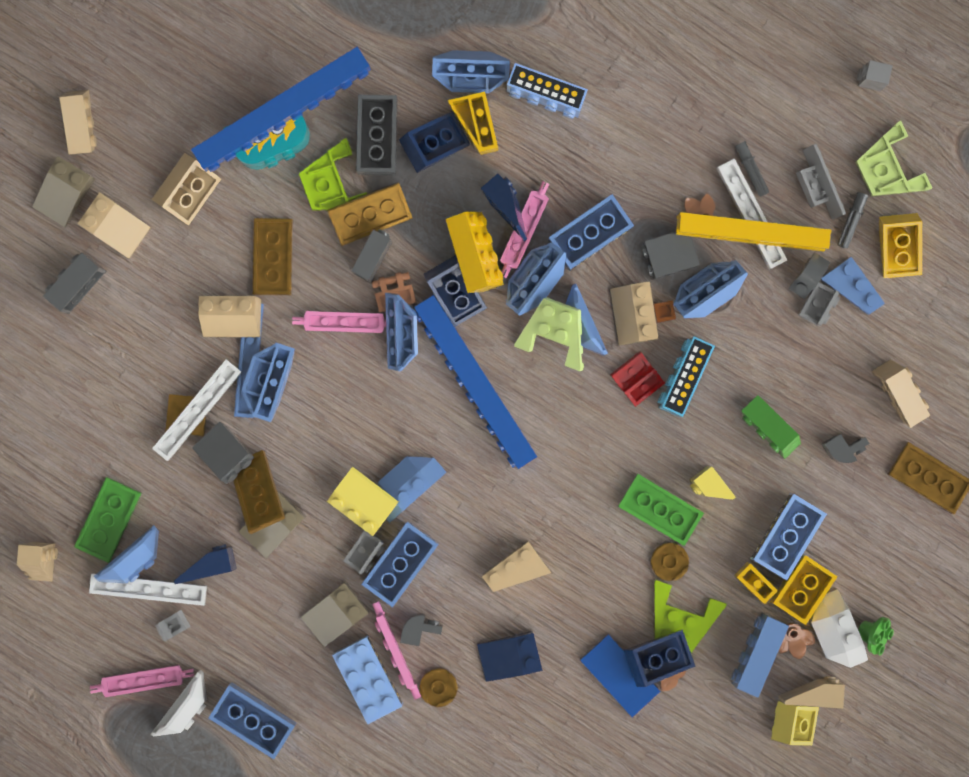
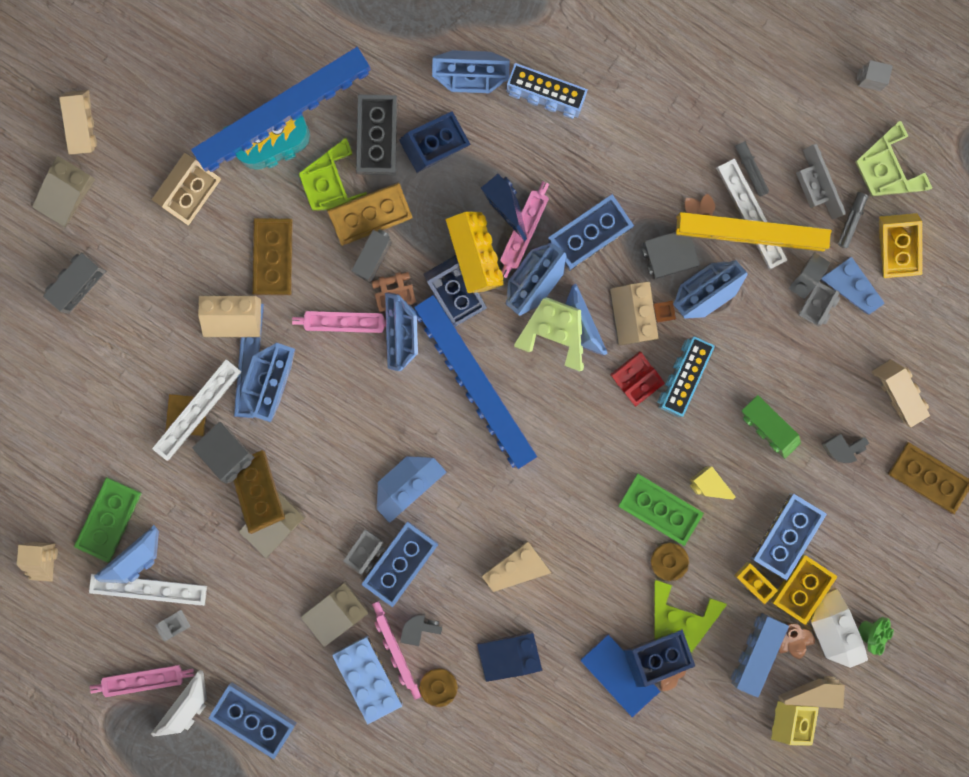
tan slope [78,192,151,258] -> none
dark blue slope [174,544,237,584] -> none
light yellow slope [327,467,399,536] -> none
yellow wedge [448,91,498,155] -> none

